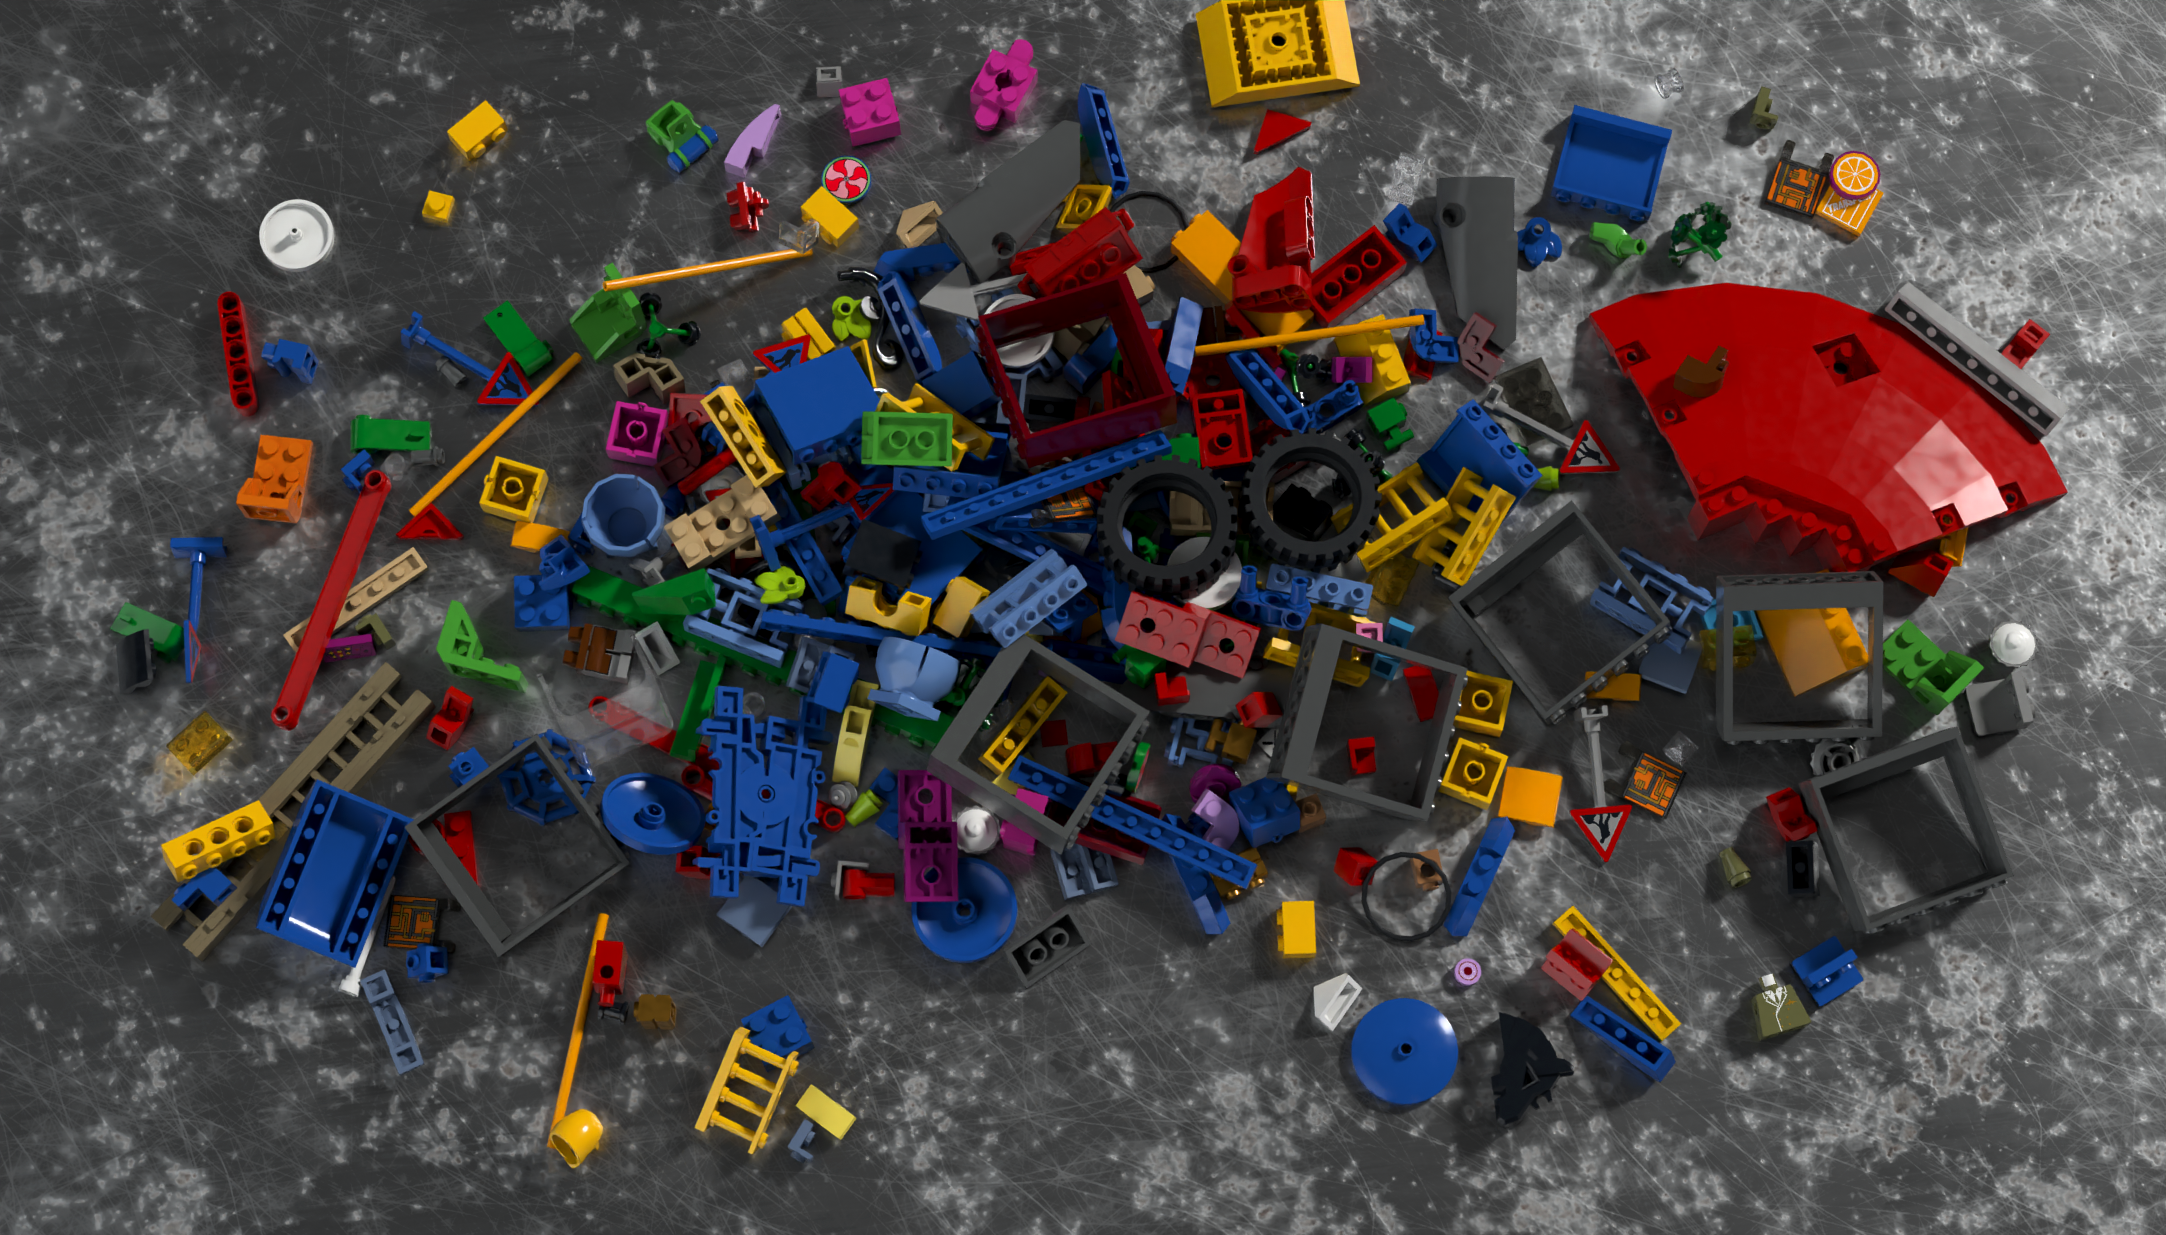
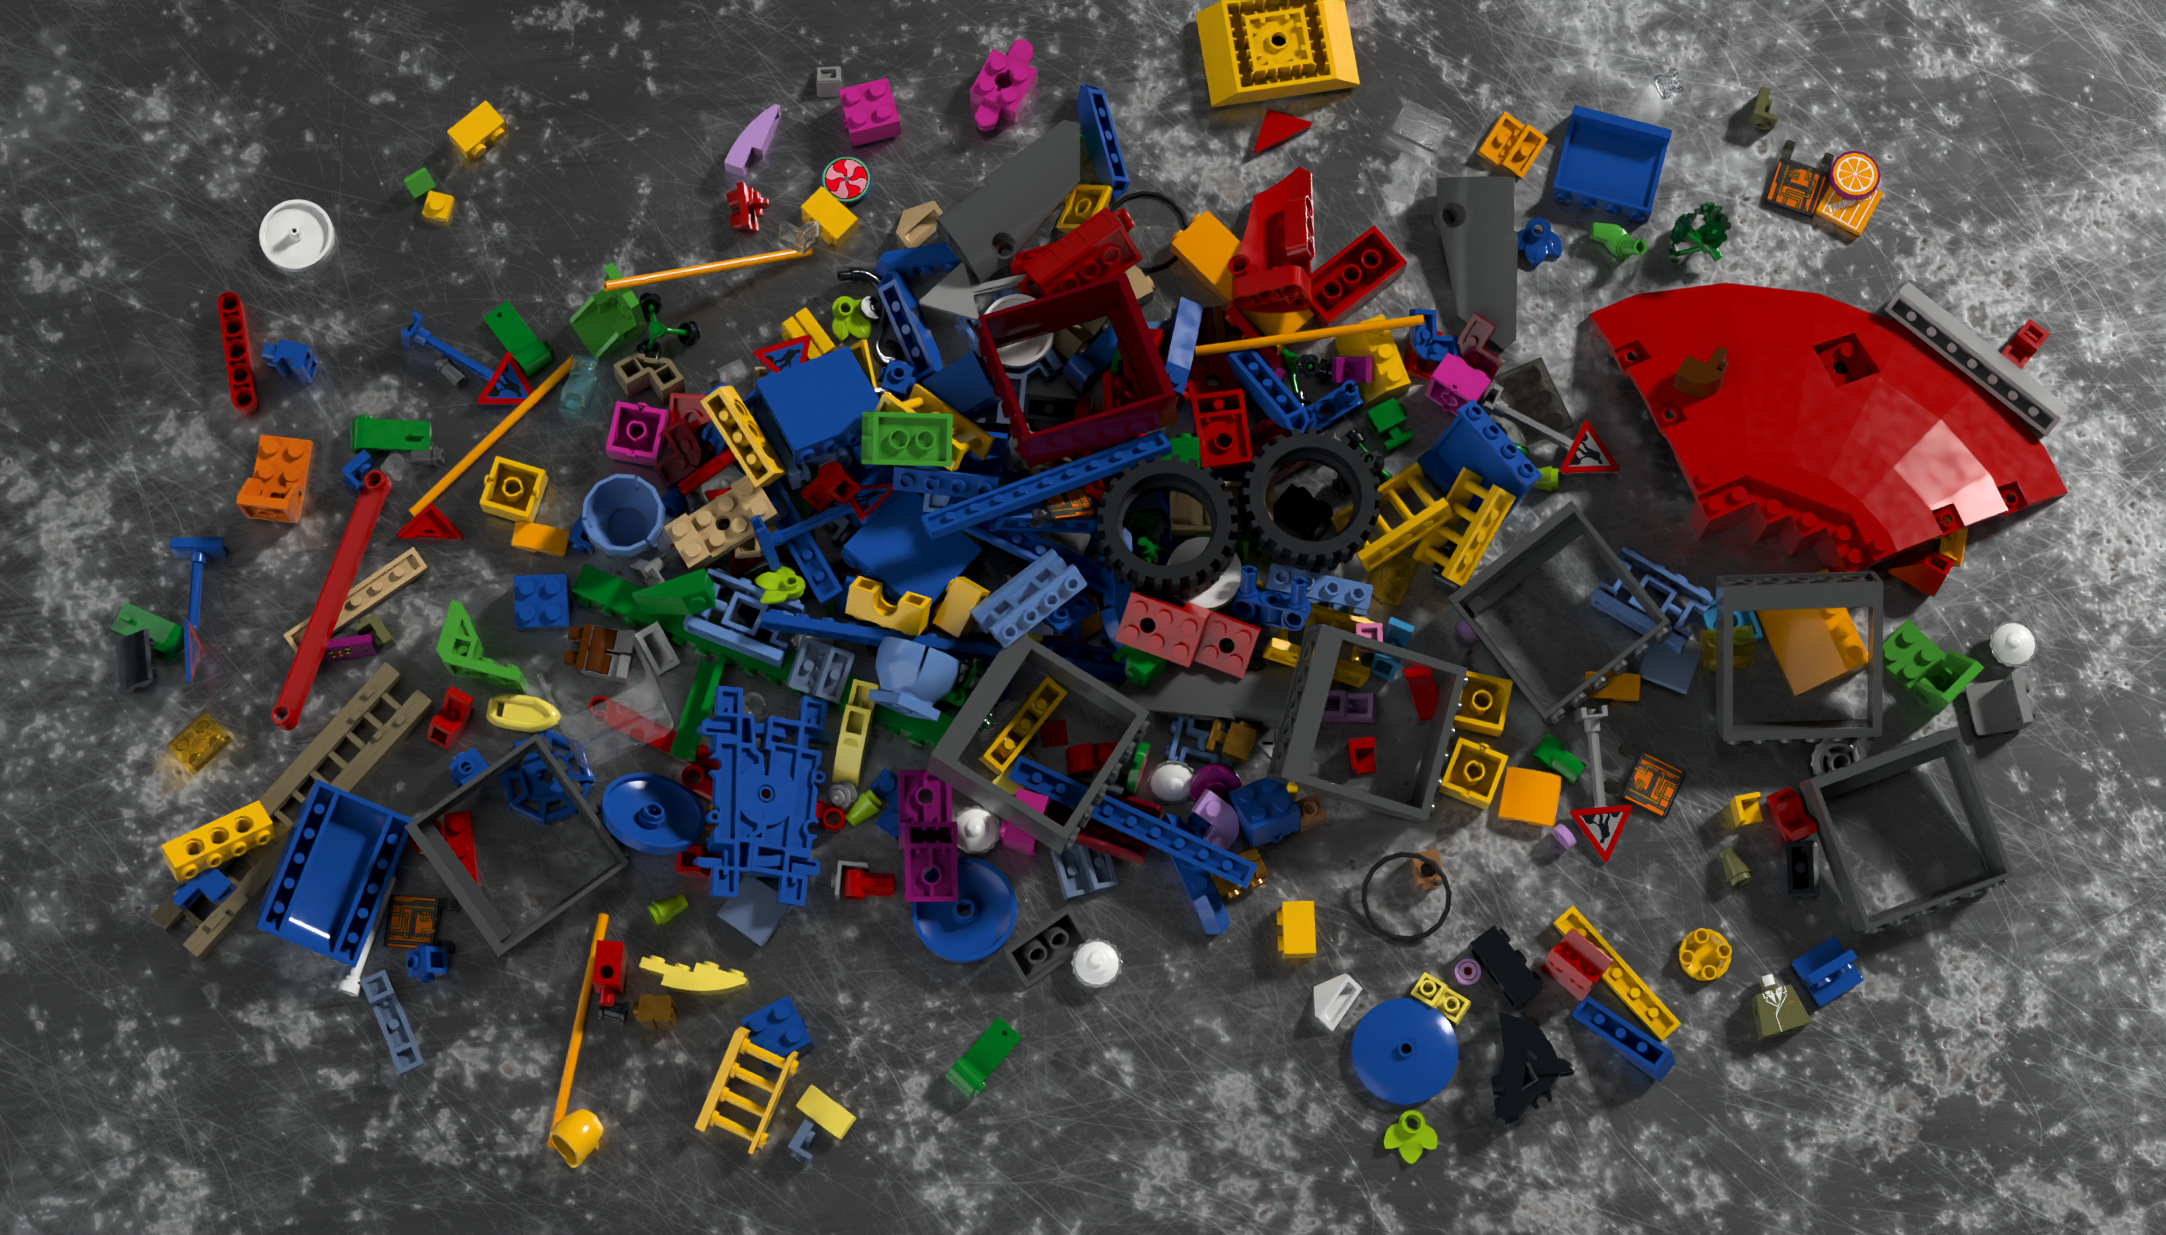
blue slope [539,534,590,591] -> none
bright green piece [646,100,719,173] -> none
blue brick [805,651,860,713] -> none
black panel [842,519,923,596] -> none
red panel [1154,672,1190,706] -> none
red panel [1235,692,1283,728] -> none
red panel [1333,847,1378,886] -> none
blue brick [1383,203,1437,263] -> none
blue brick [1443,816,1515,936] -> none
clear slope [1662,731,1699,767] -> none
none -> bright green slope [404,167,436,199]
none -> light yellow piece [486,693,562,733]
none -> clear light blue brick [560,352,600,416]
none -> light yellow slope [639,955,749,995]
none -> lime cone [647,893,689,926]
none -> blue brick [877,360,916,402]
none -> green door [945,1017,1023,1098]
none -> white piece [1071,937,1123,989]
none -> white piece [1147,760,1194,805]
none -> lavender slope [1321,691,1379,723]
none -> lime plate [1384,1110,1438,1164]
none -> clear plate [1391,99,1452,155]
none -> light yellow slope [1410,972,1471,1026]
none -> dark pink brick [1424,353,1491,416]
none -> lavender tile [1455,620,1479,646]
none -> black brick [1467,925,1544,1011]
none -> light orange slope [1476,111,1548,179]
none -> green piece [1531,734,1587,784]
none -> lavender tile [1552,823,1577,849]
none -> yellow dish [1679,928,1732,981]
none -> yellow panel [1730,792,1763,828]

